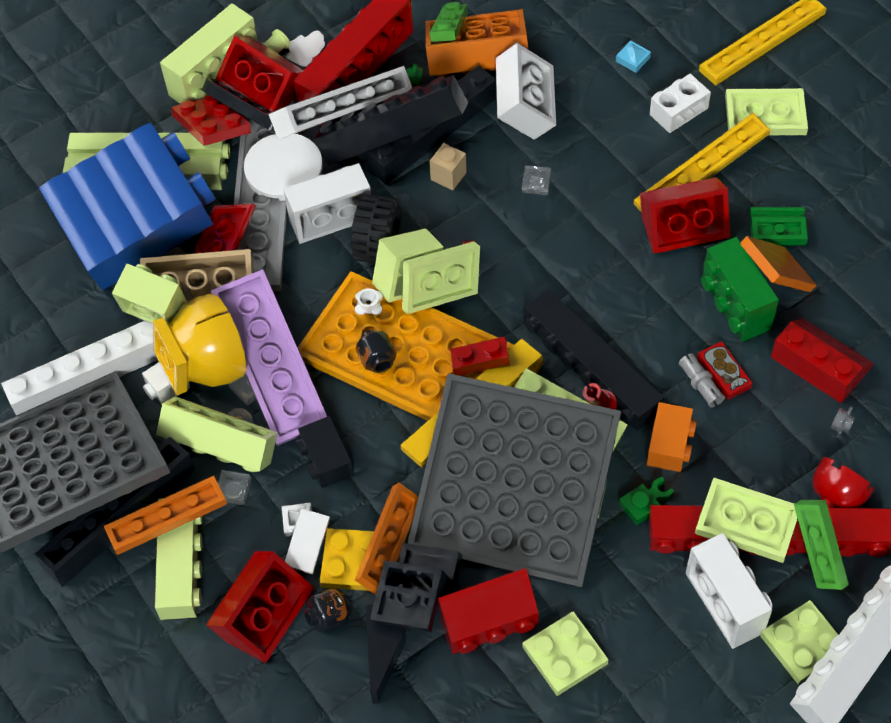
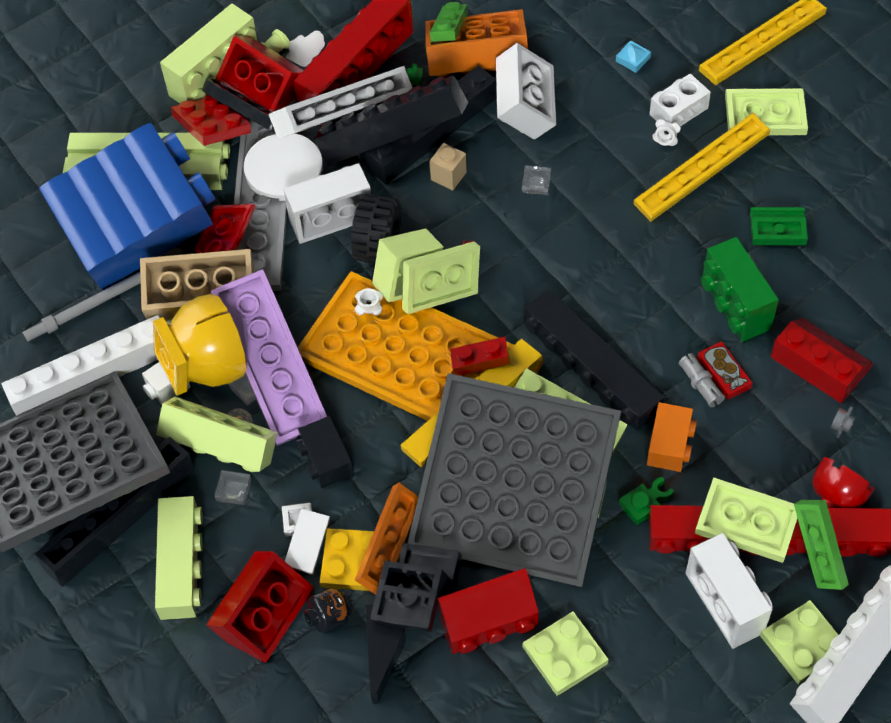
orange plate [104,476,227,555] -> none
yellowish green brick [112,264,187,325] -> none
black head [355,330,397,373] -> none
red pin [583,383,617,410] -> none
red slope [640,177,730,254] -> none
orange tile [740,236,817,292] -> none
none -> light grey bar [22,272,141,342]
none -> white plate [653,119,681,146]

